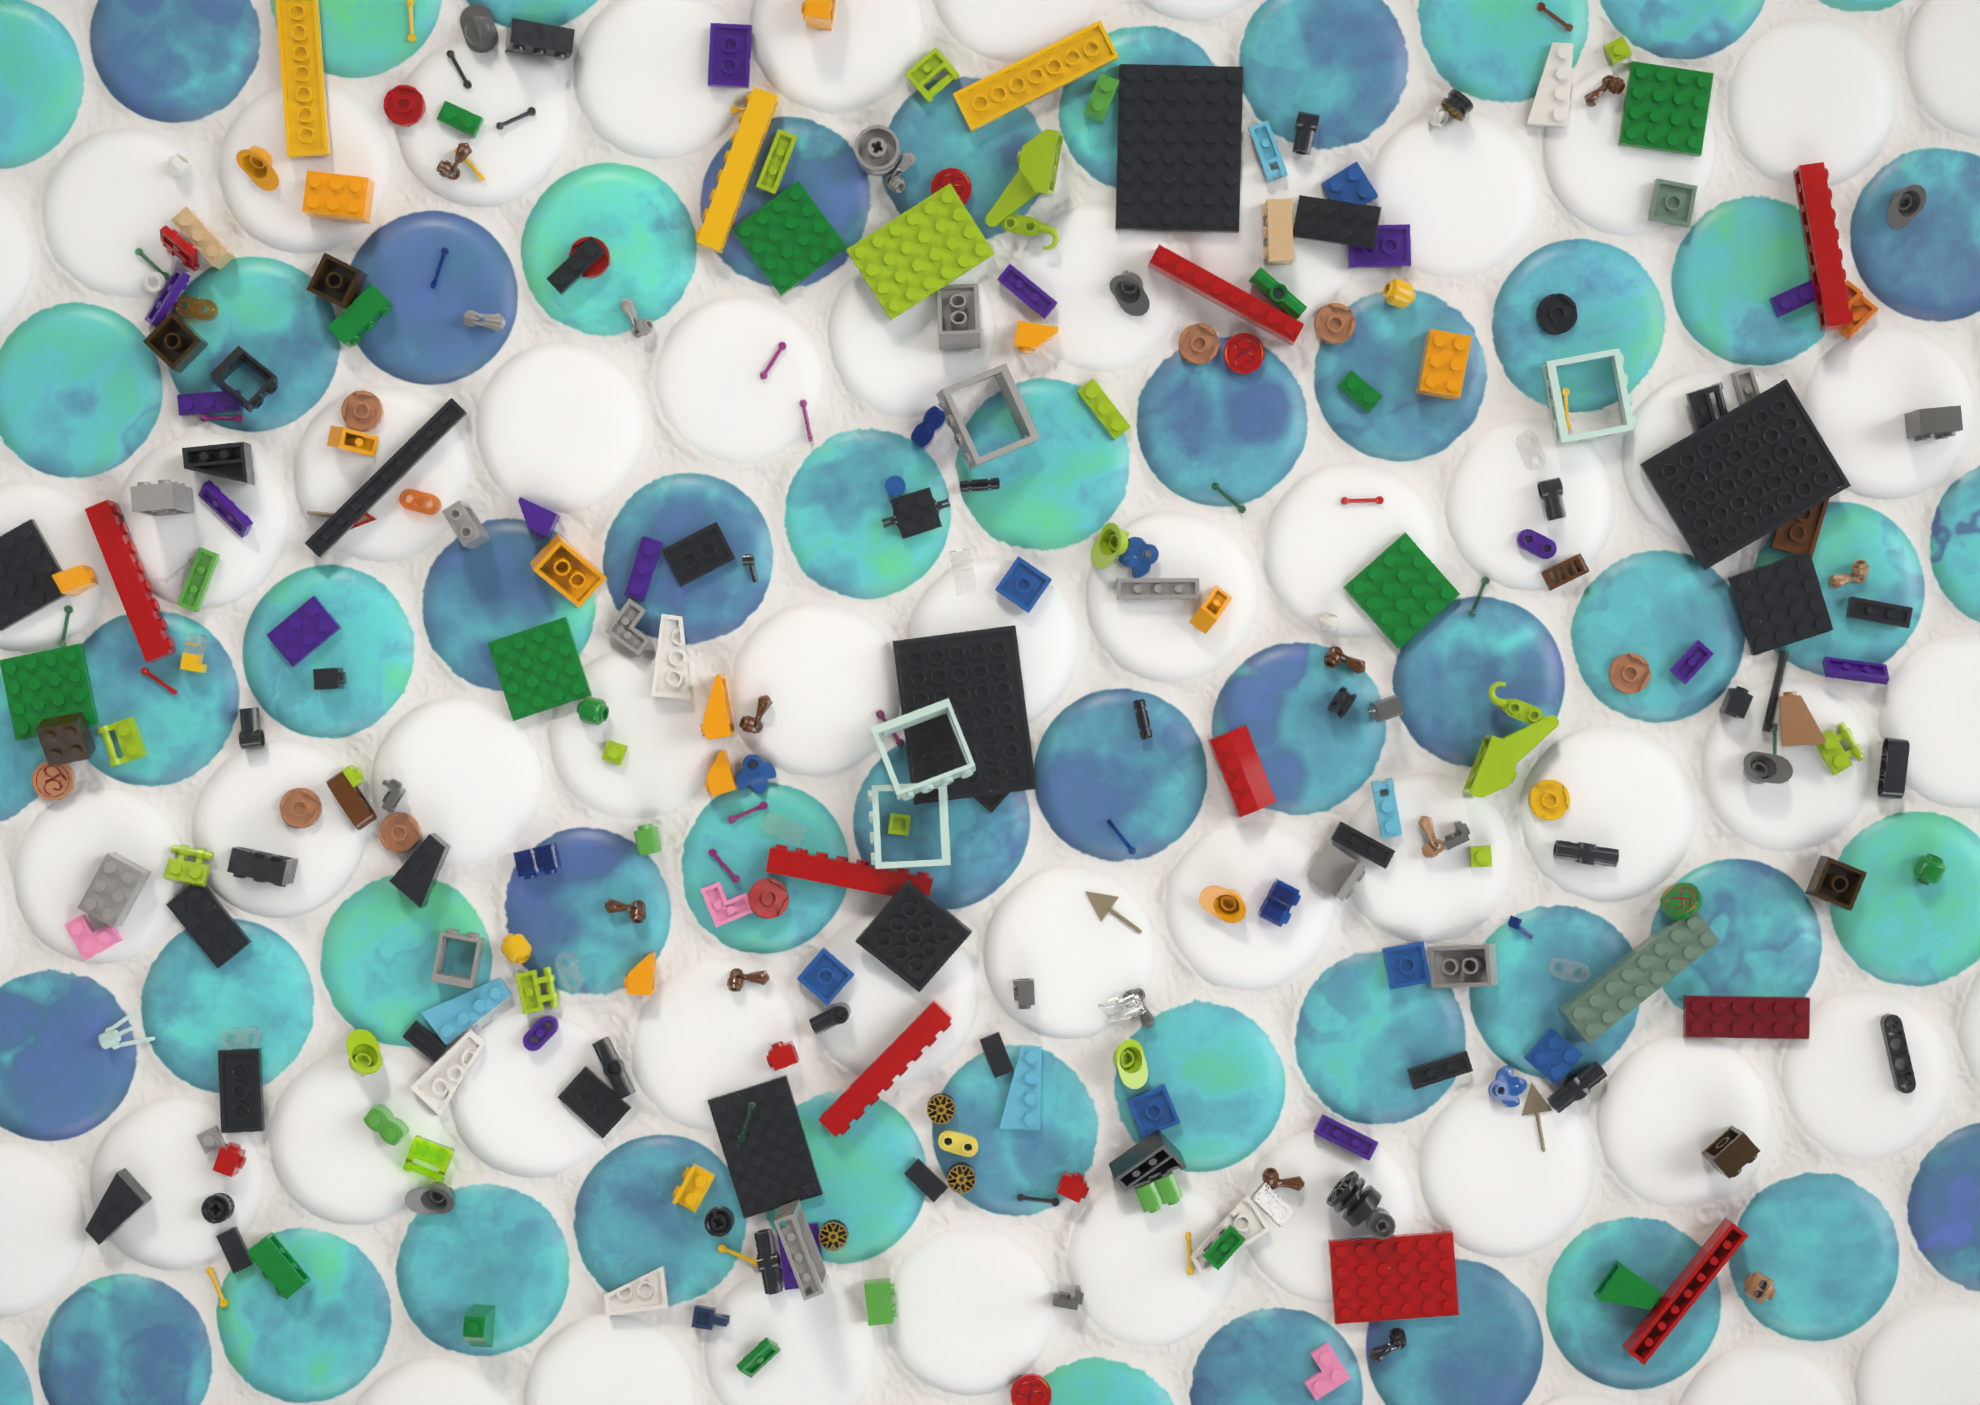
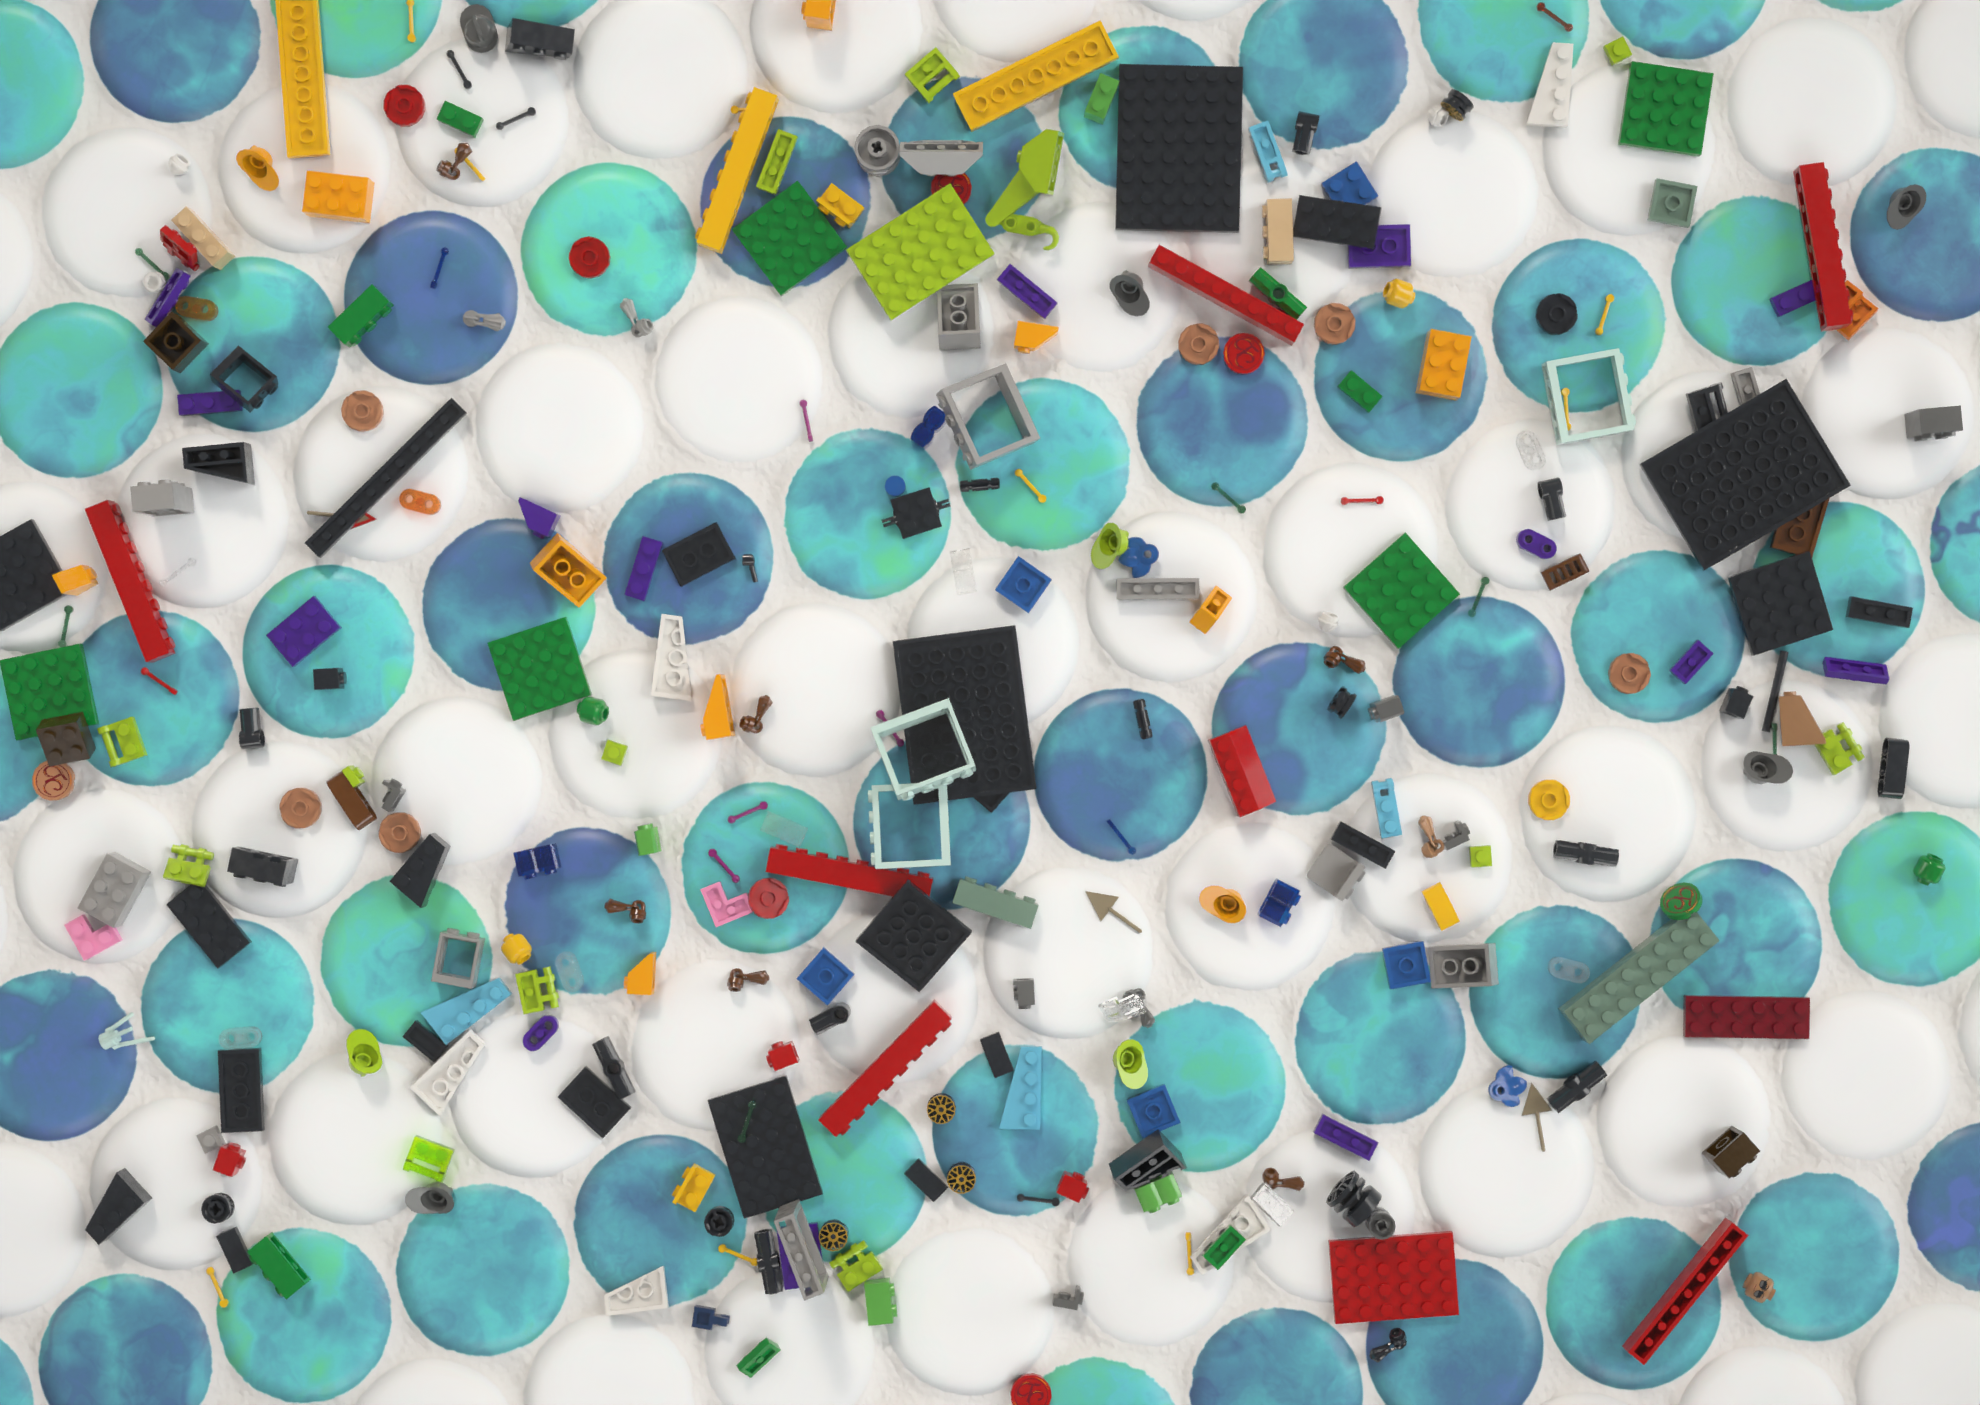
bright green plate [177,547,220,612] -> none
leg [180,633,208,673] -> none
dark purple plate [198,480,253,538] -> none
magenta hinge [200,414,244,423] -> none
dark brown brick [306,252,368,309] -> none
light orange slope [326,425,379,457] -> none
bright green brick [363,1104,410,1146] -> none
light grey window [442,500,491,550] -> none
green slope [463,1304,495,1347] -> none
black plate [547,237,607,295] -> none
light grey plate [605,598,652,656] -> none
light orange slope [704,750,738,797] -> none
dark purple plate [707,23,753,89] -> none
blue plate [736,754,777,794] -> none
magenta hinge [760,342,787,379] -> none
light grey piece [884,152,915,193] -> none
lime plate [888,813,911,836] -> none
light yellow plate [938,1129,978,1157] -> none
lime plate [1077,378,1131,440] -> none
bright pink plate [1304,1342,1351,1401] -> none
black plate [1407,1050,1473,1090] -> none
lime slope [1462,681,1559,798] -> none
clear blue hand [1508,915,1534,939] -> none
blue plate [1524,1027,1584,1086] -> none
reddish brown piece [1584,75,1625,107] -> none
green slope [1593,1260,1663,1310] -> none
dark brown brick [1805,855,1867,911] -> none
medium nougat piece [1828,560,1869,589] -> none
black beam [1880,1013,1916,1094] -> none
none -> yellow bracket [816,183,865,228]
none -> lime plate [829,1240,883,1292]
none -> light grey wedge [899,140,983,176]
none -> sand green brick [952,876,1039,929]
none -> yellow hinge [1015,469,1046,503]
none -> yellow slope [1421,882,1460,931]
none -> yellow hinge [1595,294,1614,335]

